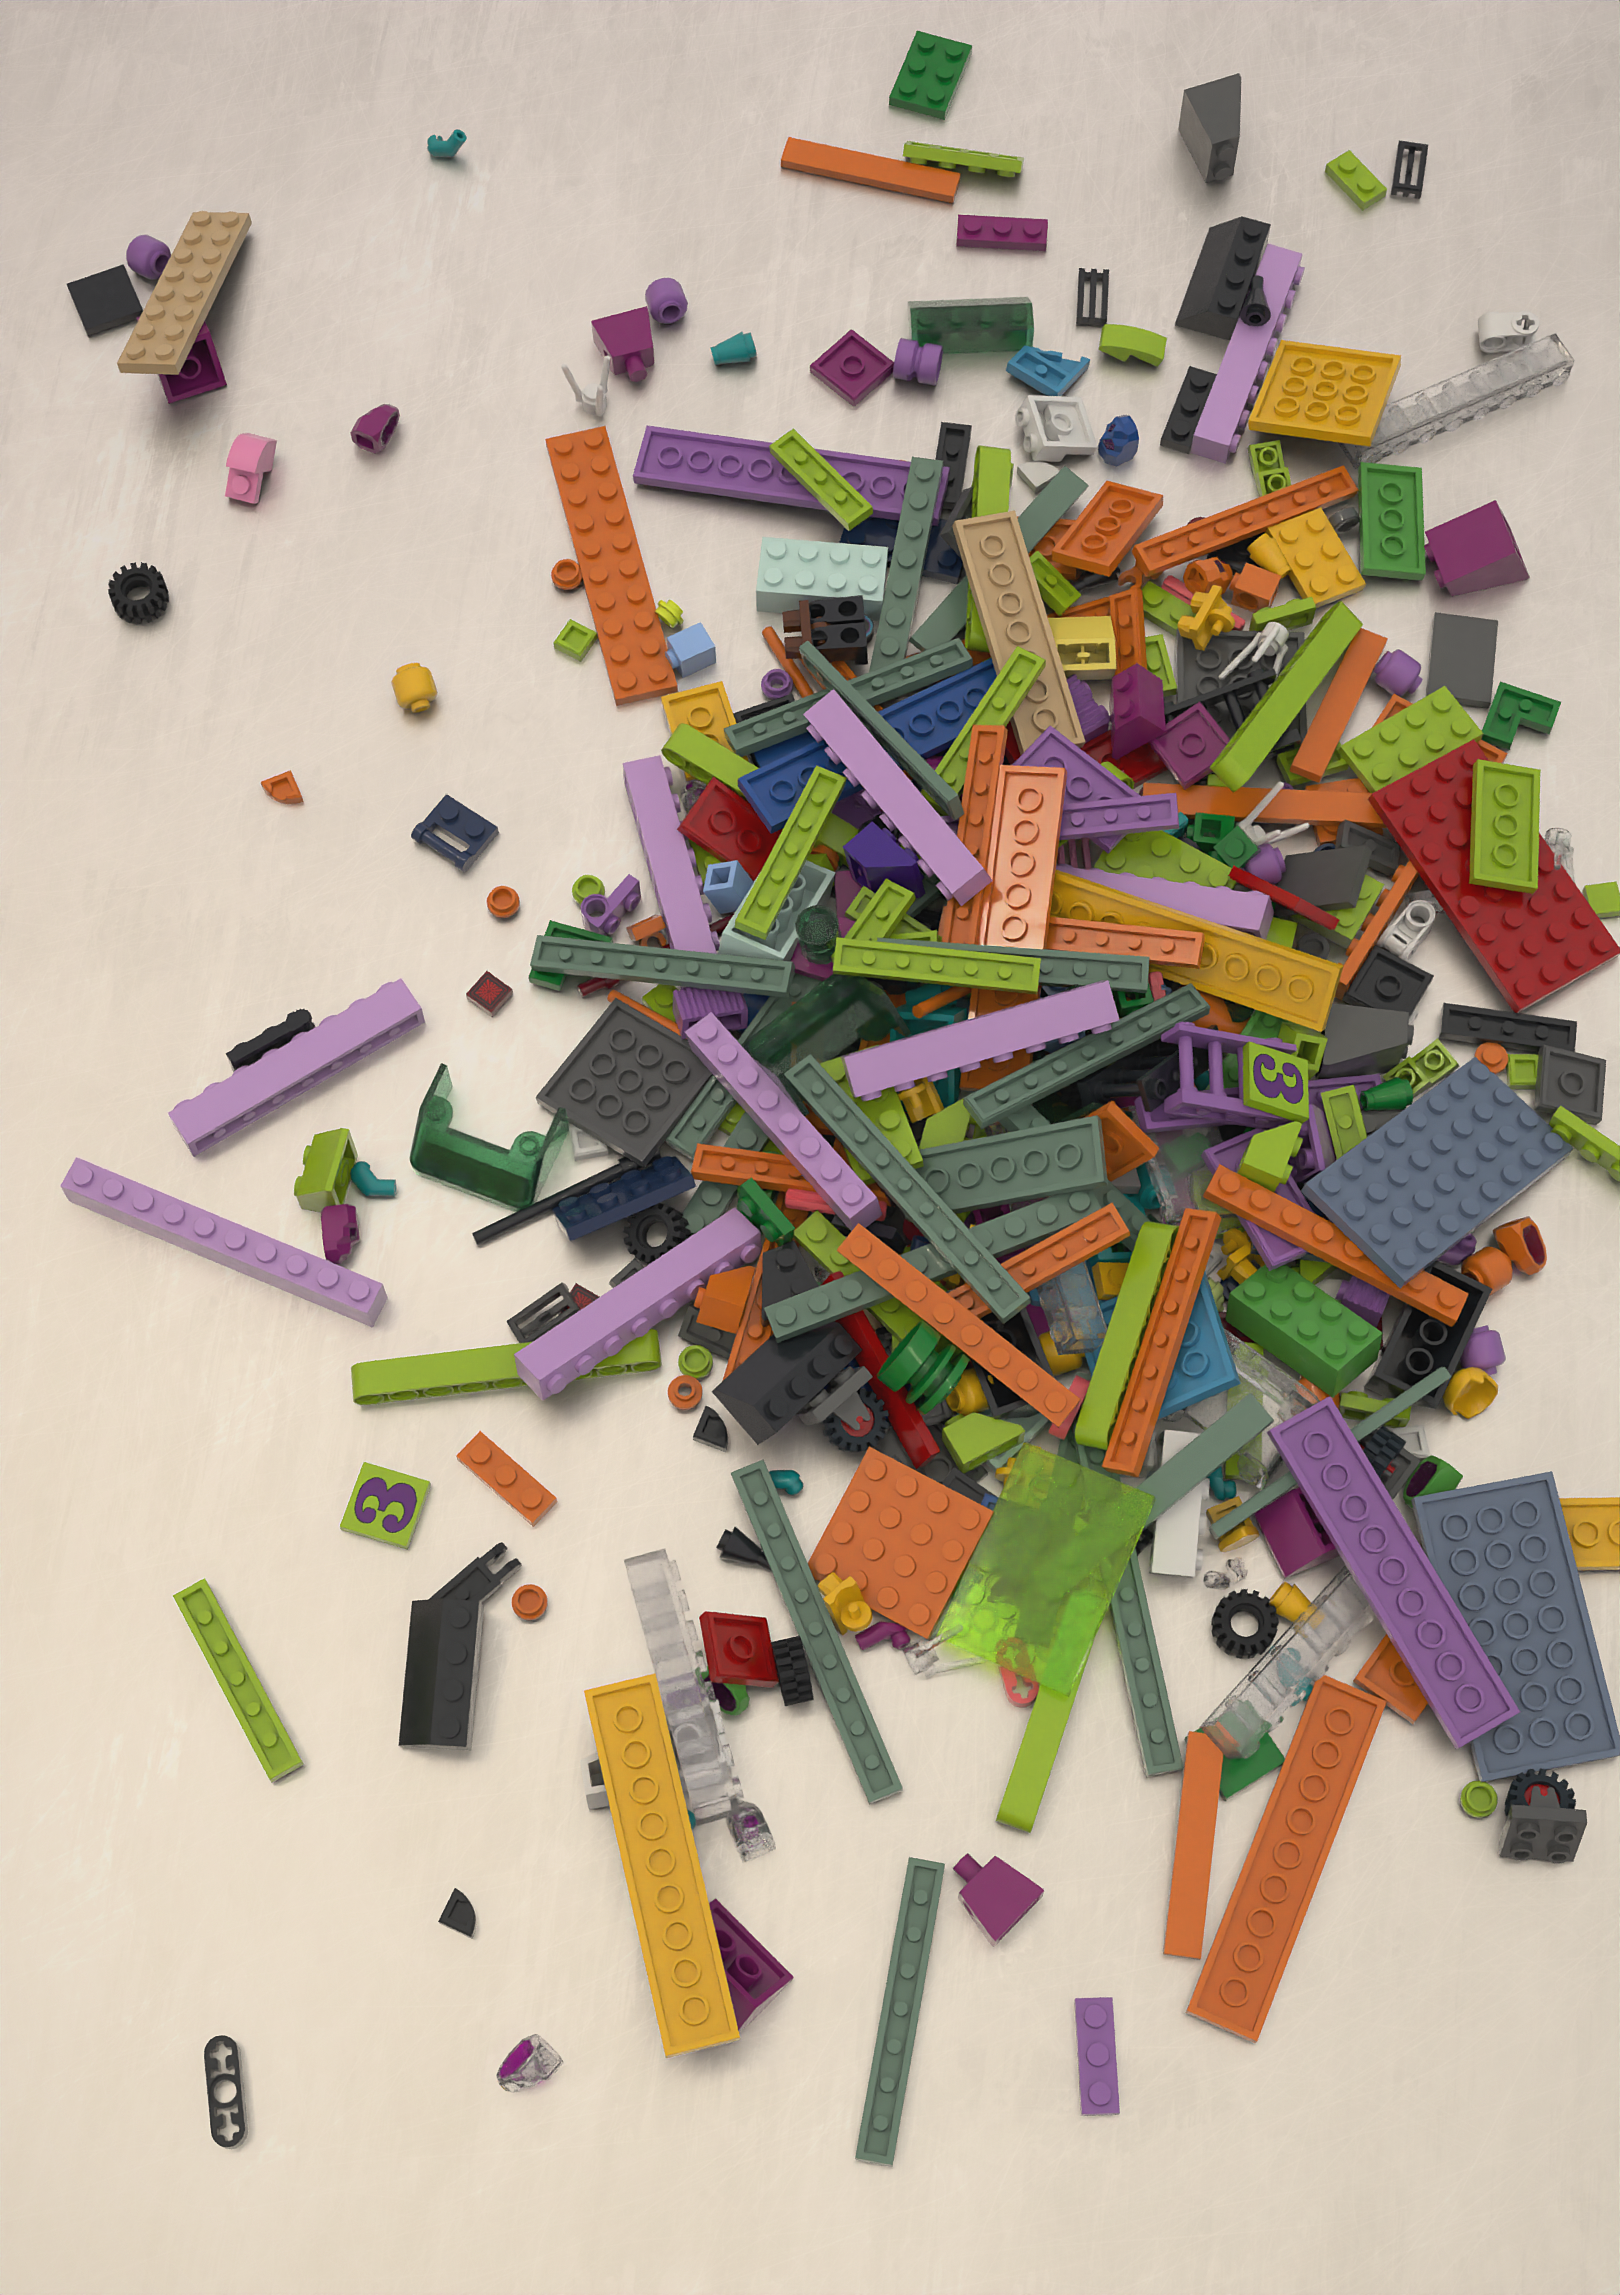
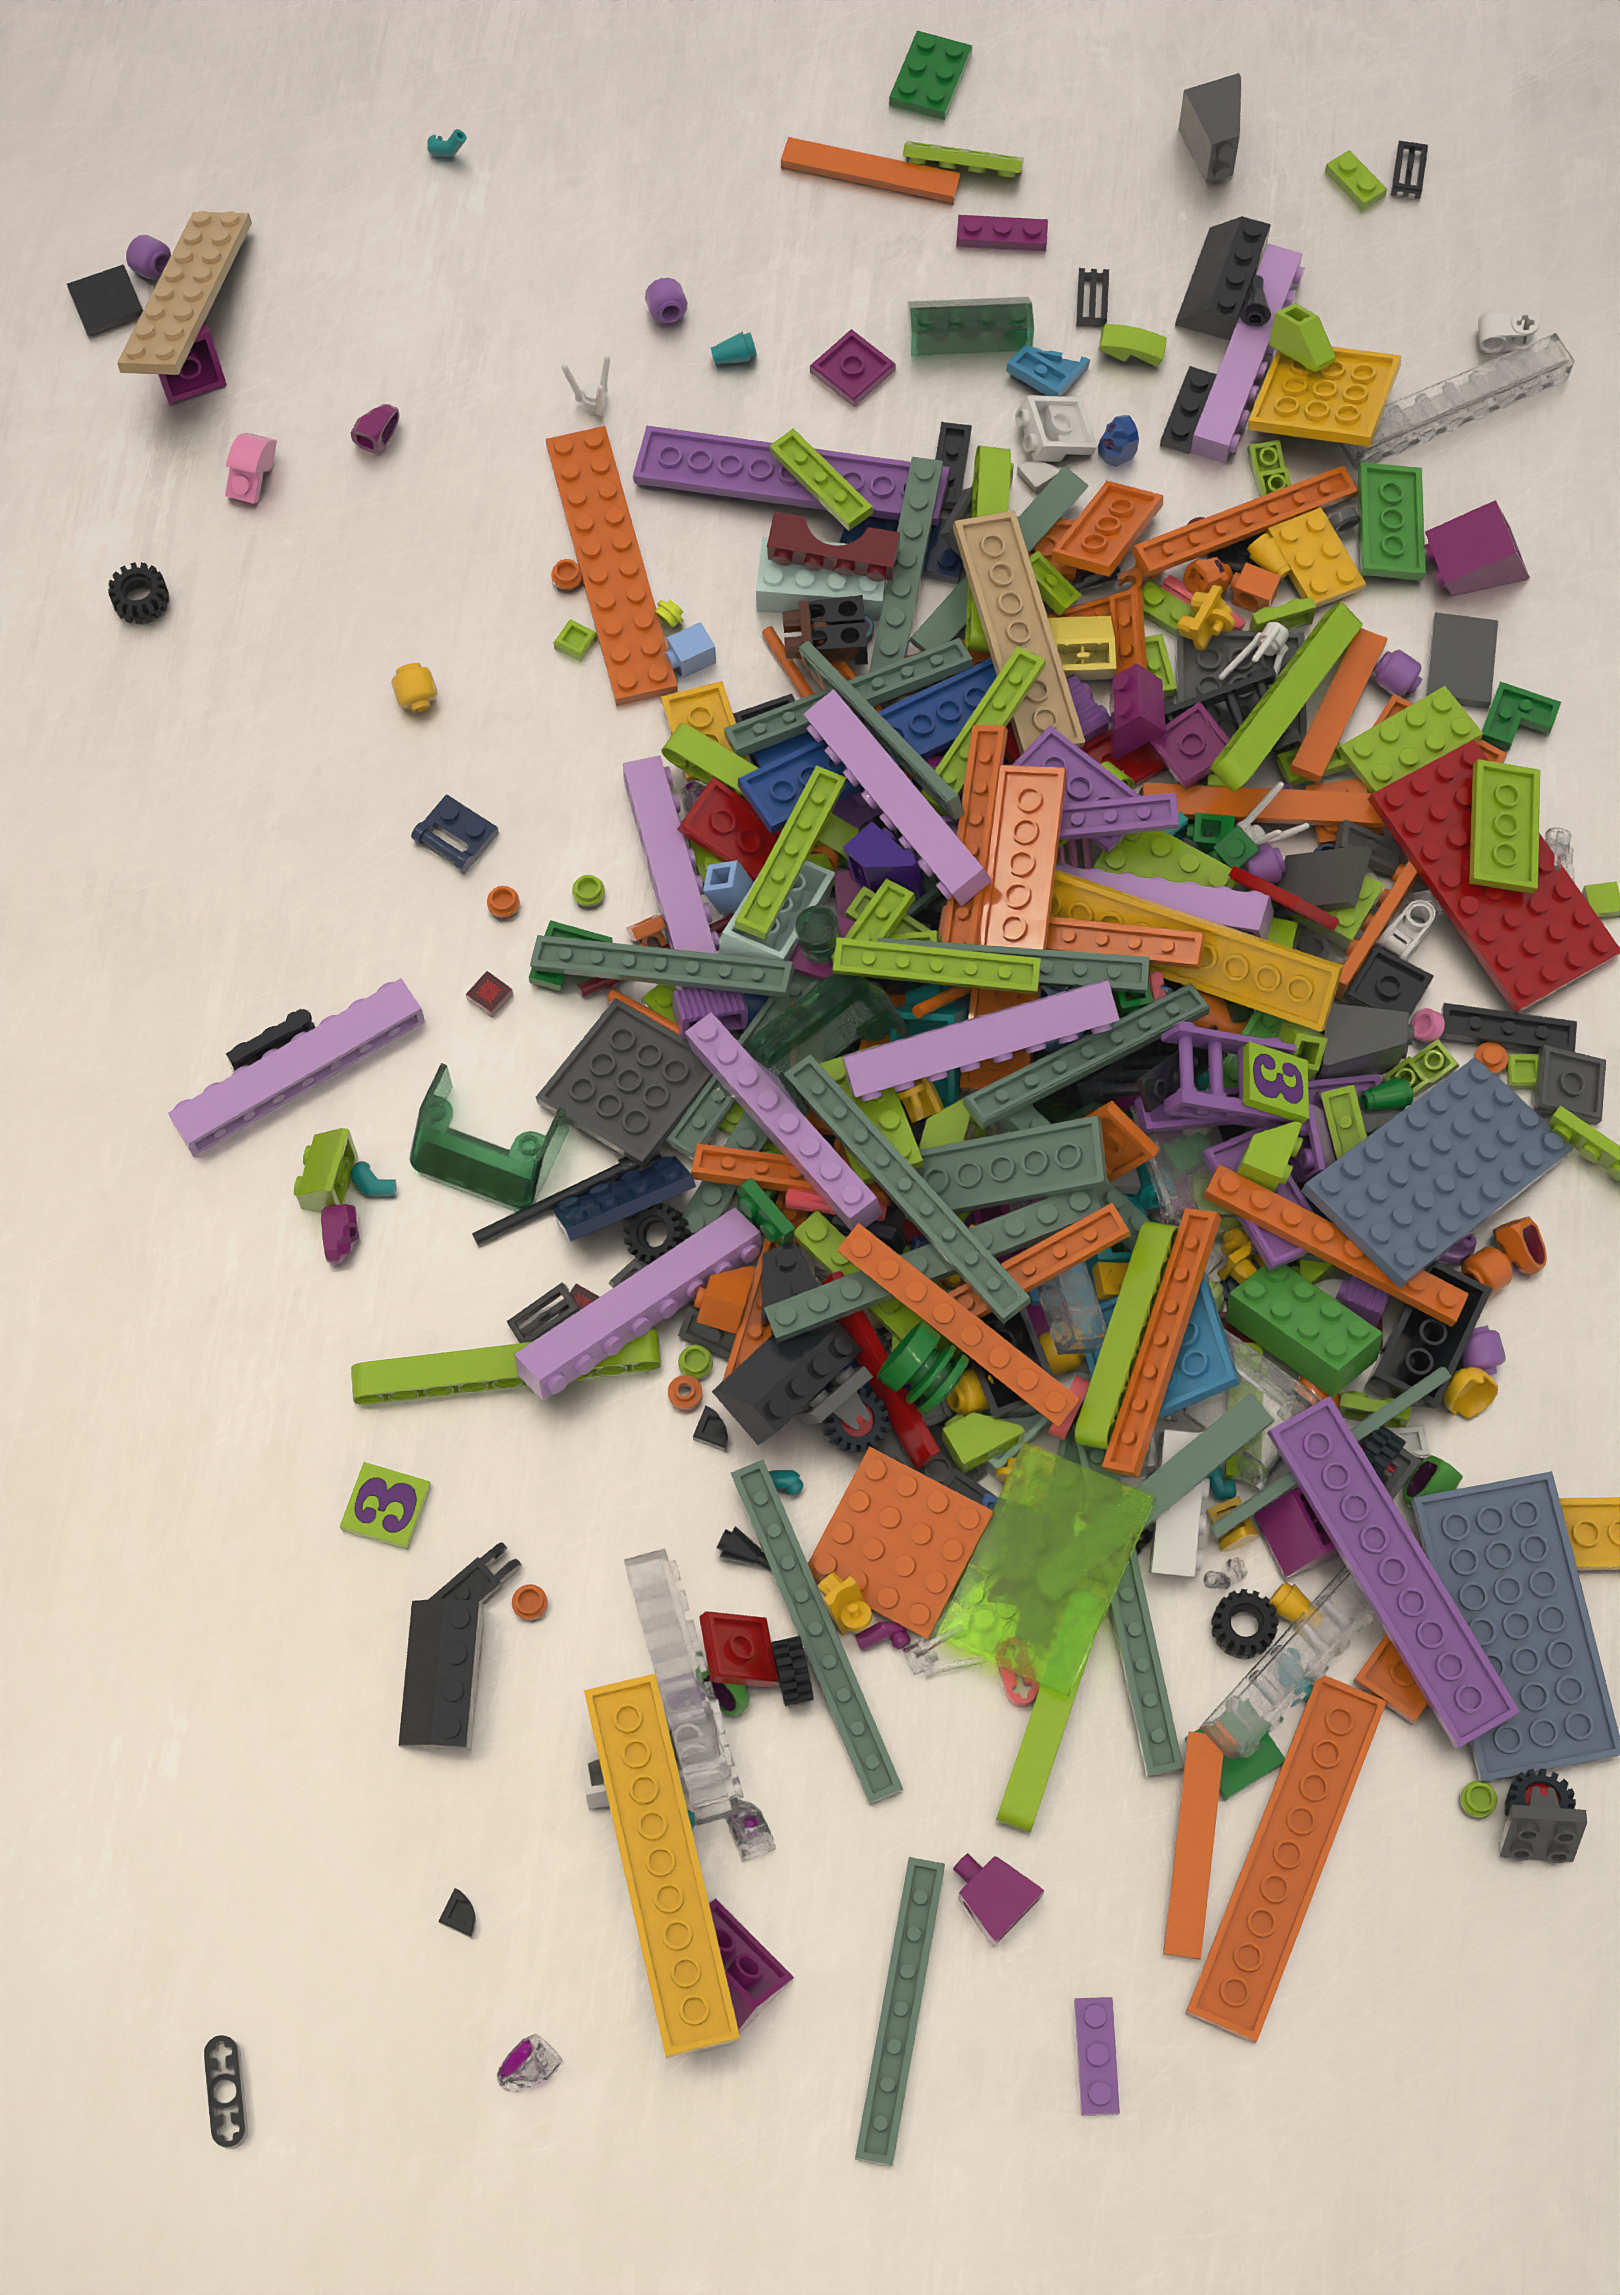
lavender brick [60,1157,388,1327] -> none
lime plate [173,1578,304,1783] -> none
orange tile [261,770,304,804] -> none
orange plate [456,1431,558,1527] -> none
white tile [569,1125,608,1161] -> none
medium lavender plate [581,874,641,936] -> none
magenta torso [591,306,655,382] -> none
medium lavender plate [761,669,793,700] -> none
medium lavender wheel [893,338,943,386] -> none
none -> dark red arch [767,511,900,582]
none -> lime slope [1269,303,1336,372]
none -> bright pink tile [1411,1008,1445,1043]

